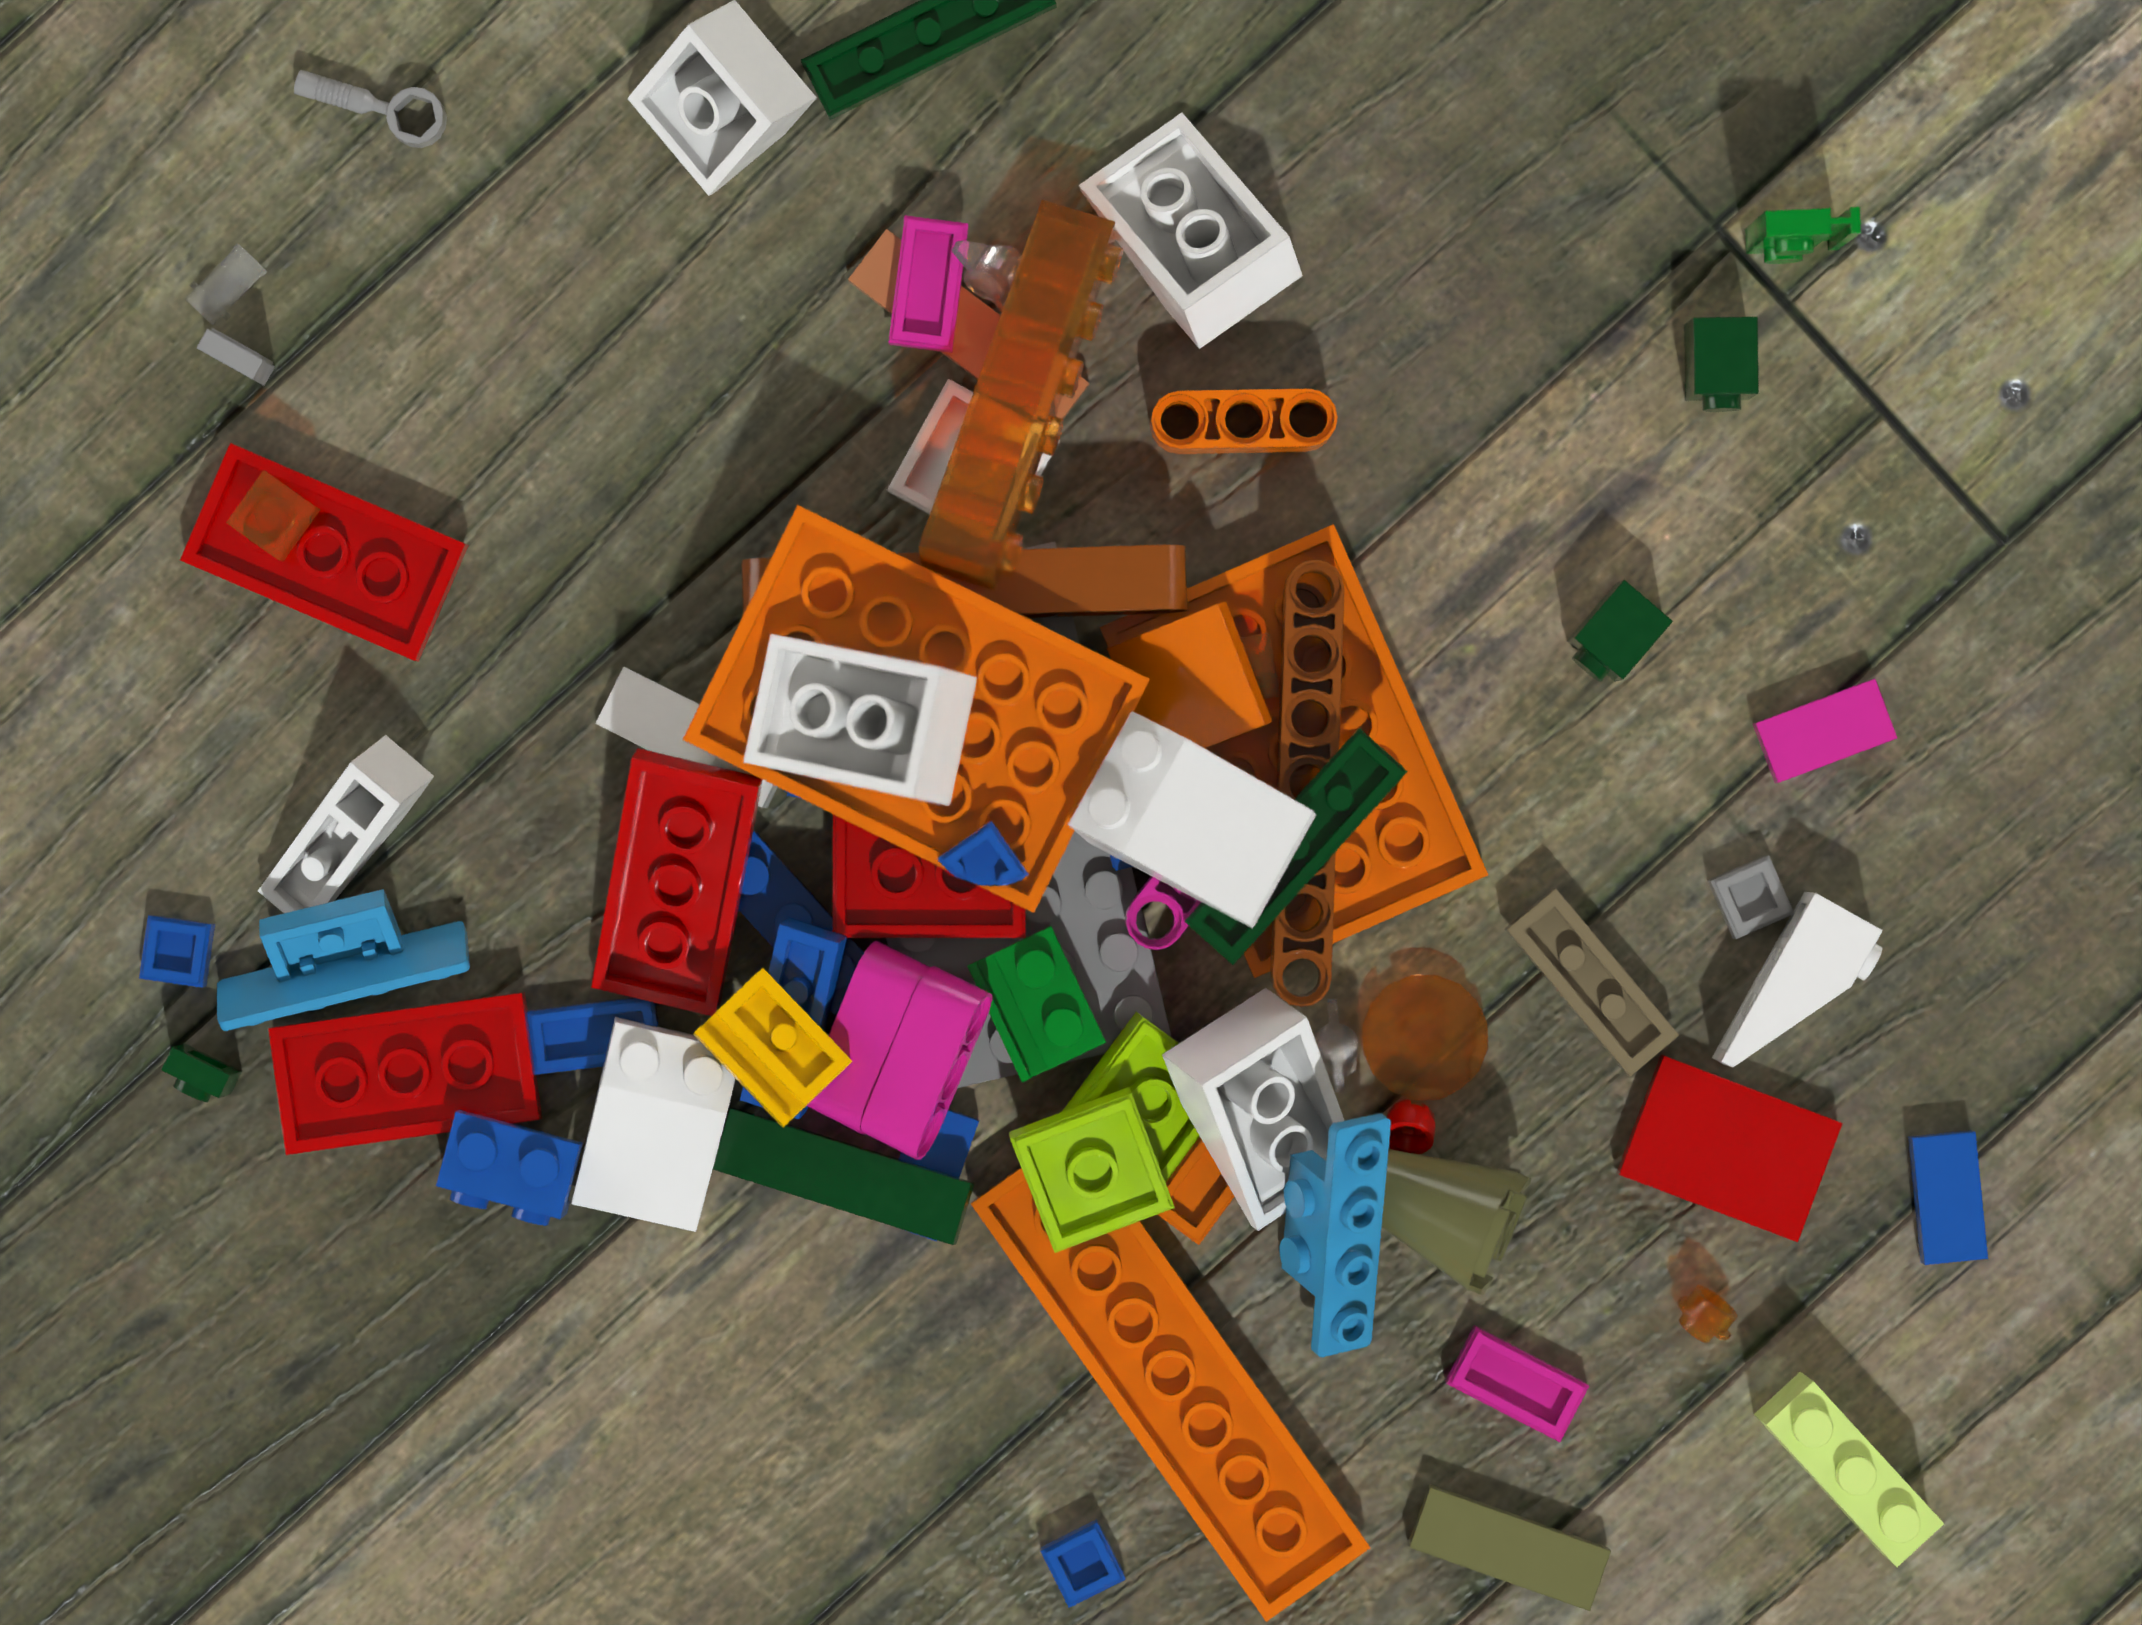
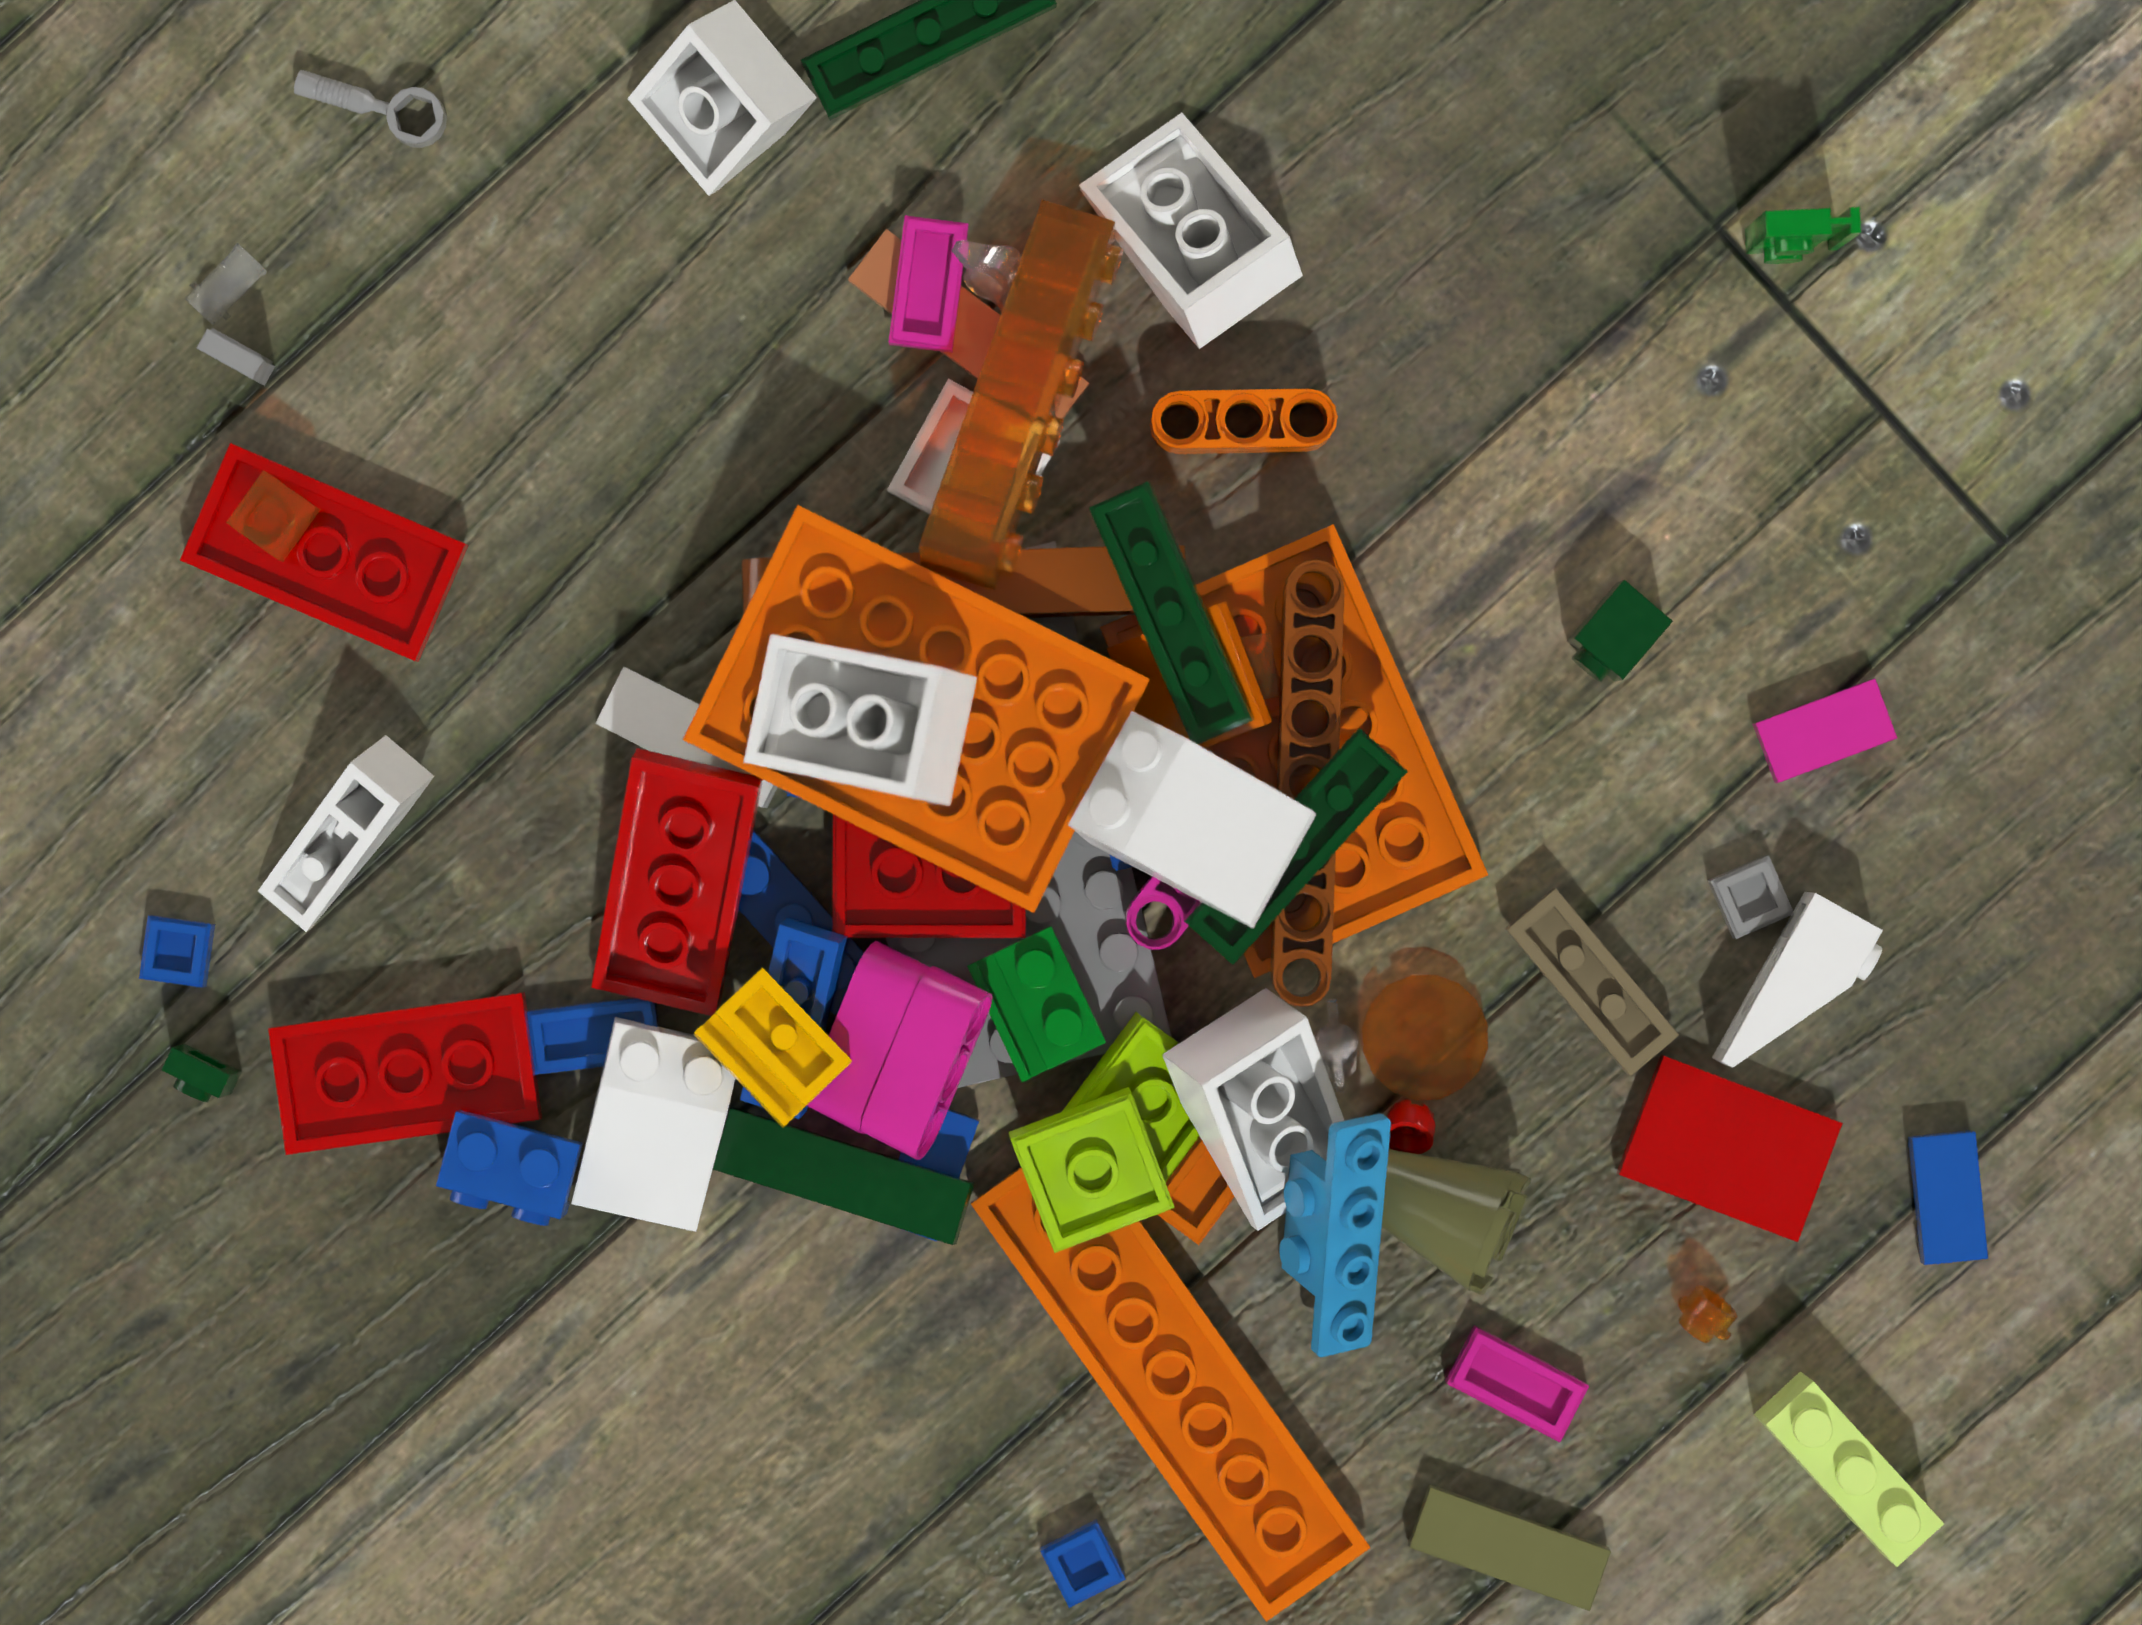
dark azure bracket [217,889,470,1031] -> none
blue tile [937,820,1029,886] -> none
dark green brick [1684,316,1759,412] -> none
none -> dark green tile [1089,481,1255,745]

